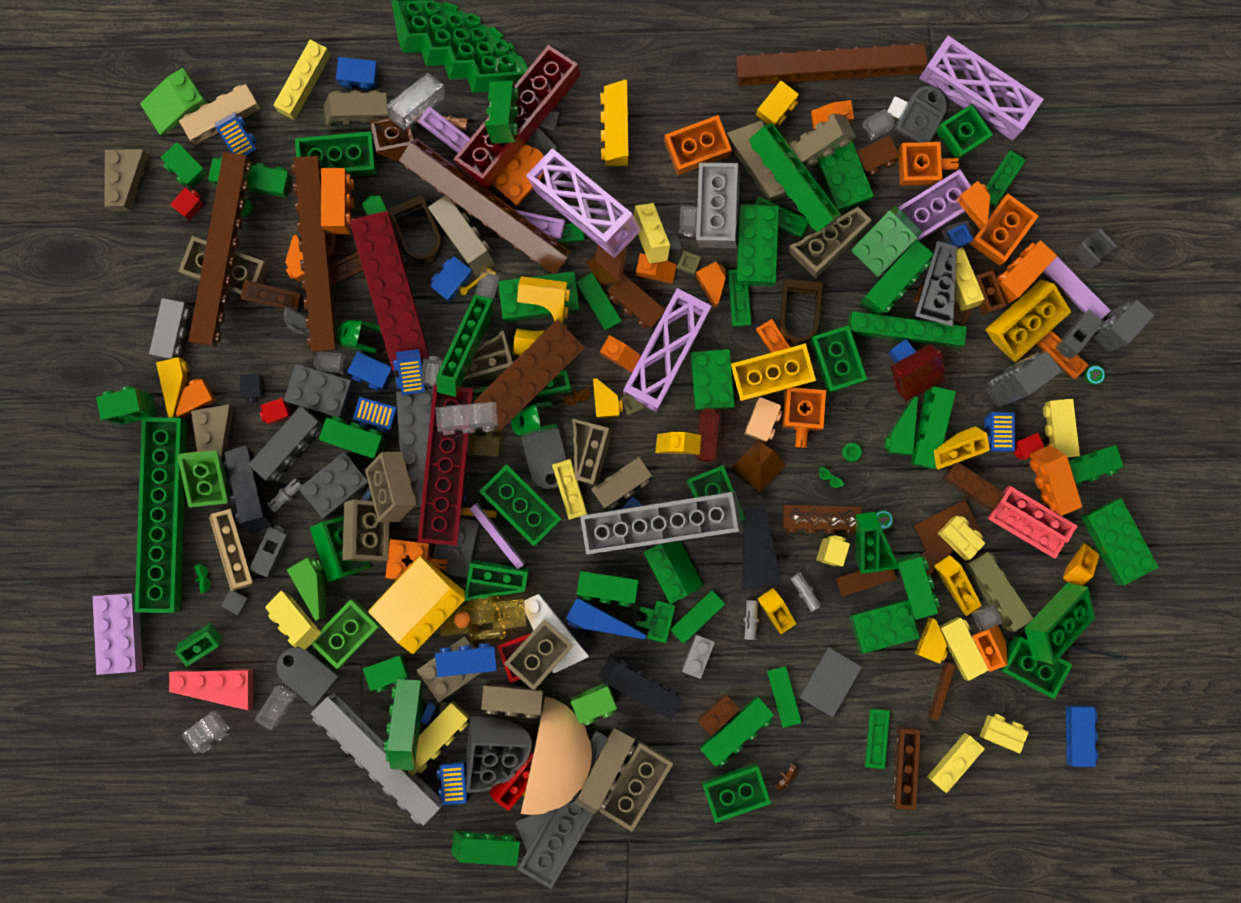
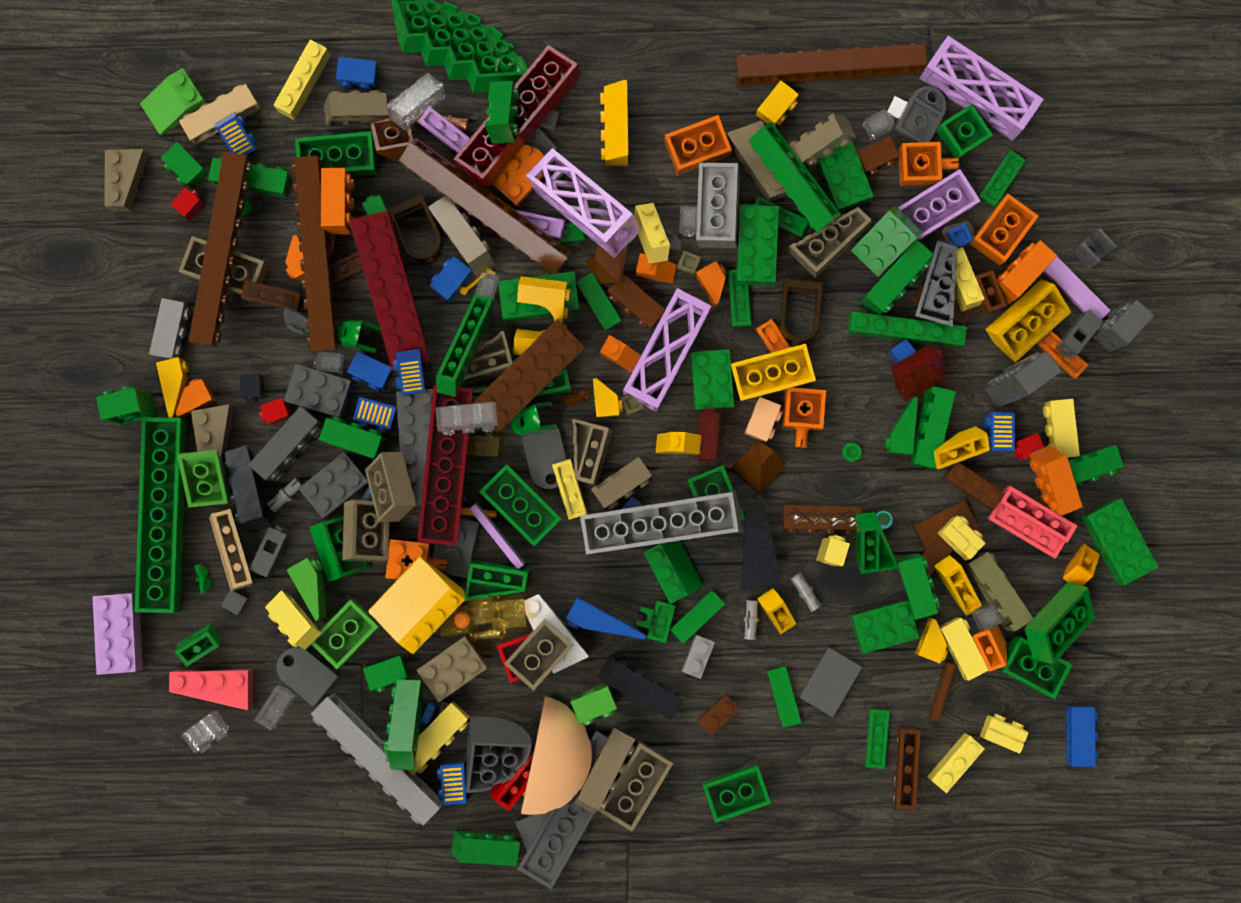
clear brick [421,356,443,389] -> none
blue brick [435,643,498,677] -> none
dark tan brick [481,683,544,718] -> none
green brick [577,571,638,607] -> none
green brick [699,696,774,767] -> none
reddish brown piece [774,763,797,790] -> none
green brick [809,325,867,394] -> none
orange slope [811,100,854,130] -> none
green piece [819,467,844,488] -> none
reddish brown tile [835,569,896,597] -> none
orange slope [956,181,990,229] -> none
green tile [1084,365,1105,385] -> none

